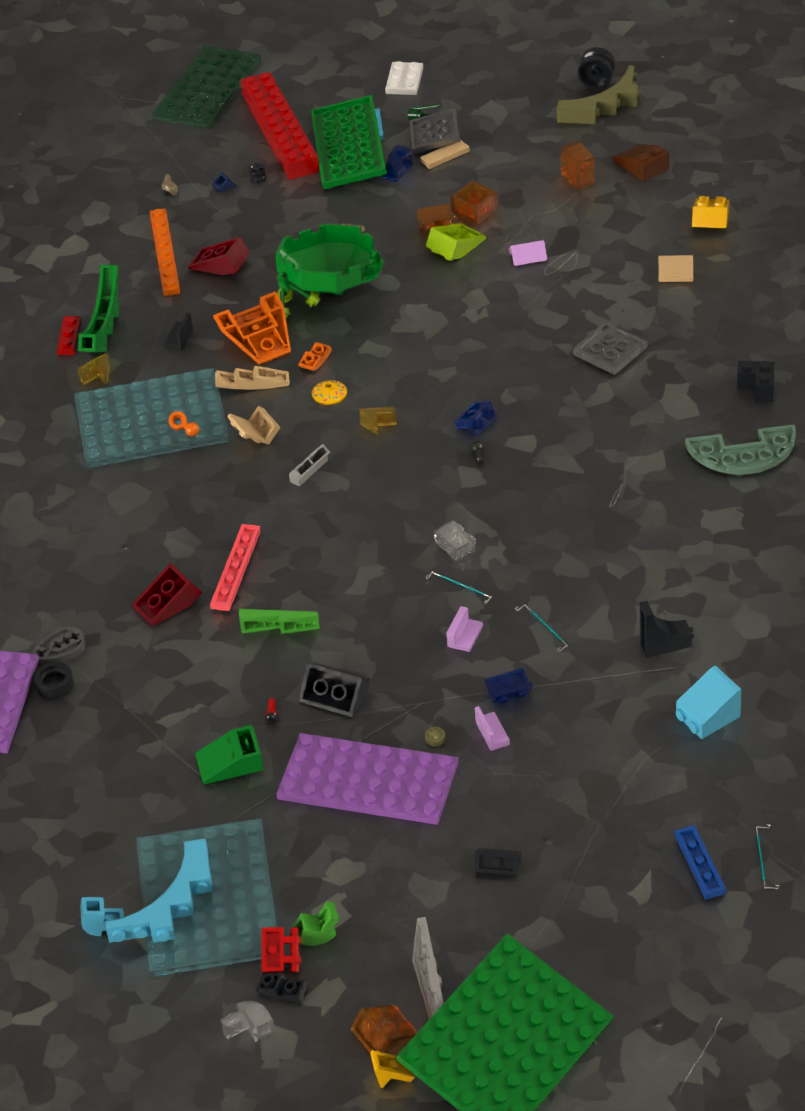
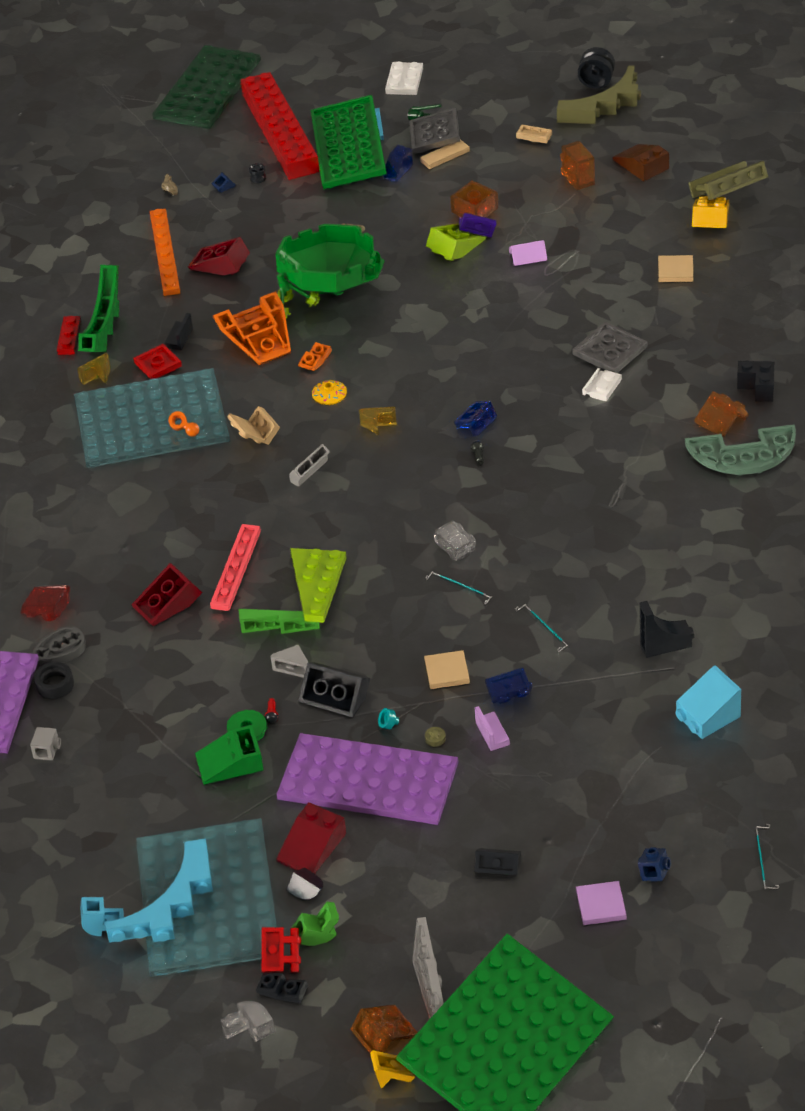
tan slope [215,366,290,390] -> none
clear orange bracket [416,204,456,232] -> none
lavender panel [446,606,483,652] -> none
blue plate [674,825,726,900] -> none
none -> clear red slope [21,585,70,621]
none -> light grey brick [30,727,61,760]
none -> red plate [133,344,182,381]
none -> green tile [226,710,267,741]
none -> light grey slope [271,645,308,678]
none -> dark red slope [276,802,346,874]
none -> brick [286,868,323,900]
none -> lime wing [290,548,347,623]
none -> teal tile [378,708,399,730]
none -> tan tile [424,650,470,689]
none -> dark purple panel [459,213,497,238]
none -> tan plate [516,125,552,143]
none -> lavender tile [576,881,626,925]
none -> white plate [582,368,622,401]
none -> dark blue brick [638,847,671,881]
none -> olive fence [688,161,768,200]
none -> clear orange bracket [695,391,749,437]

